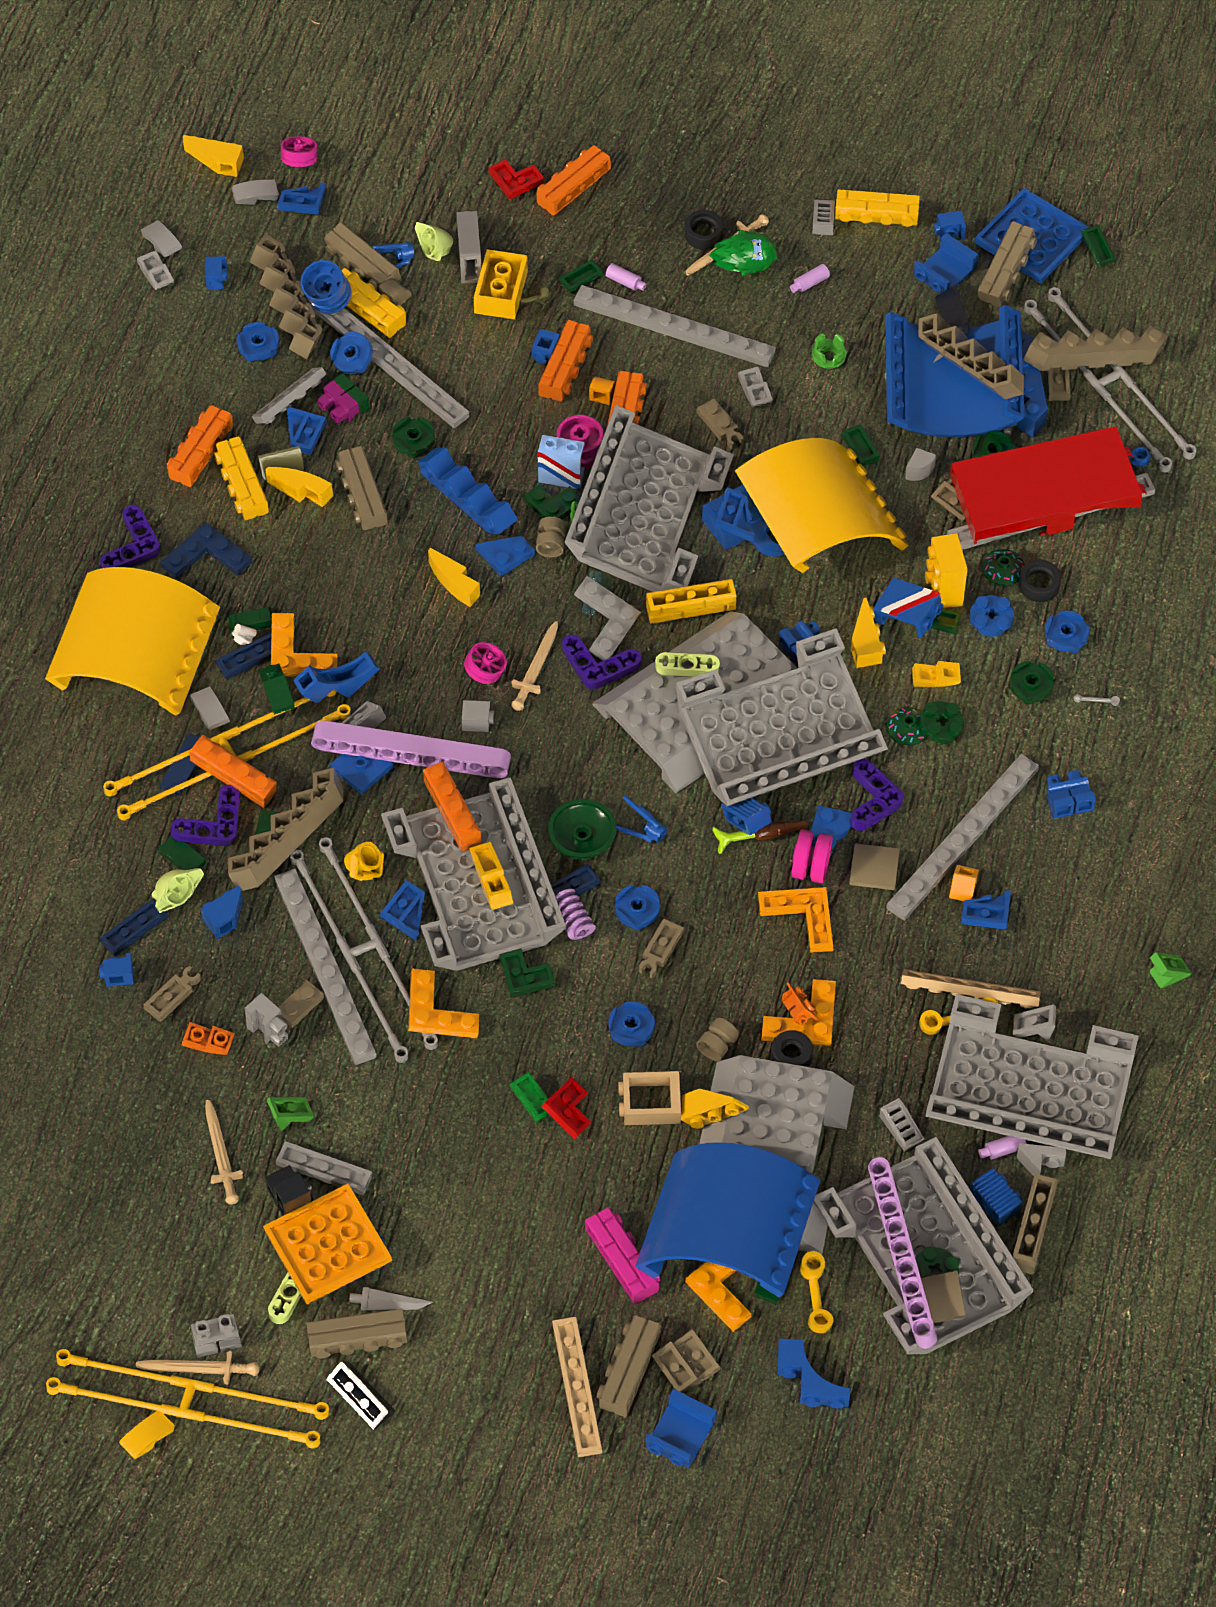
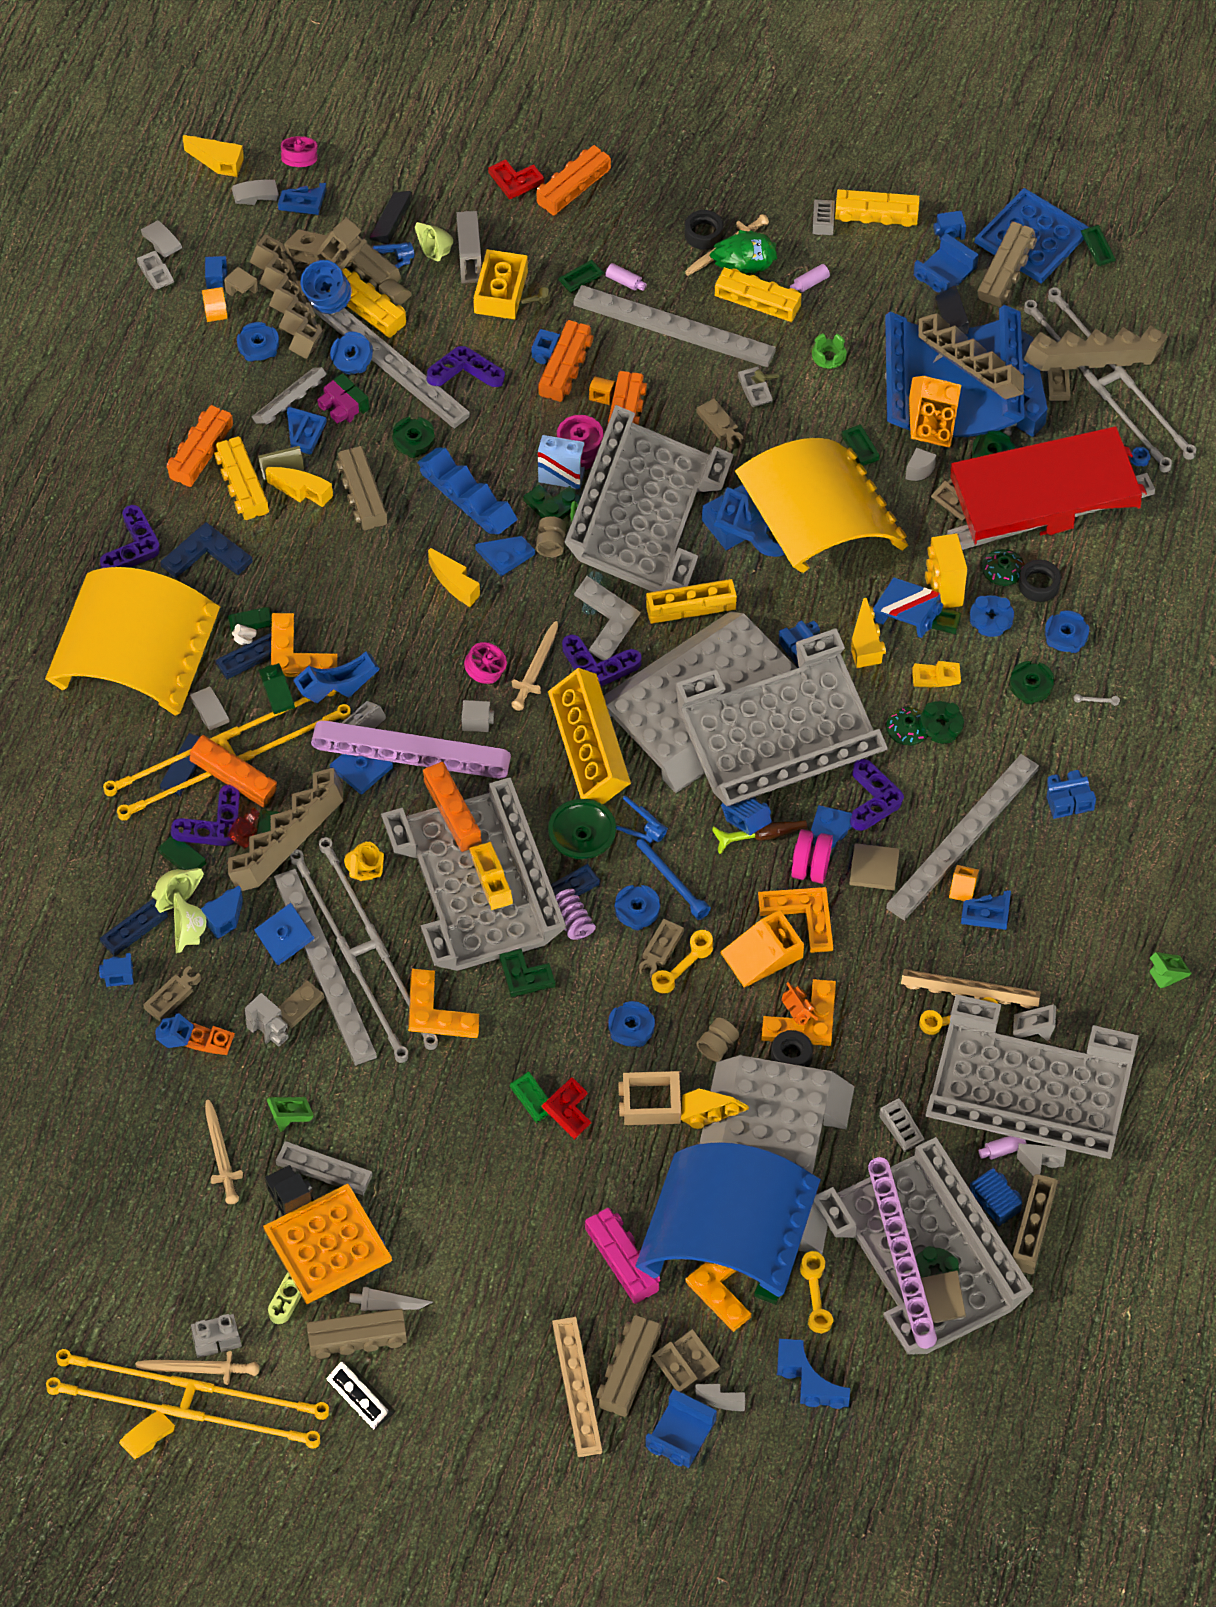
blue wing [380,880,425,941] -> none
yellowish green beam [655,652,720,677] -> none
none -> blue brick [155,1013,194,1048]
none -> yellowish green hat [174,893,206,953]
none -> light orange brick [202,287,228,322]
none -> dark tan panel [224,267,258,296]
none -> clear red plate [227,807,260,849]
none -> blue plate [254,903,315,966]
none -> dark tan brick [284,217,367,271]
none -> black slope [369,191,412,244]
none -> dark purple beam [426,346,505,387]
none -> yellow brick [548,668,631,804]
none -> blue piece [636,839,711,920]
none -> yellow piece [651,930,713,993]
none -> light grey slope [695,1384,745,1411]
none -> yellow brick [715,267,802,322]
none -> light orange slope [721,910,804,988]
none -> olive hand [751,369,779,384]
none -> light orange slope [909,376,961,448]

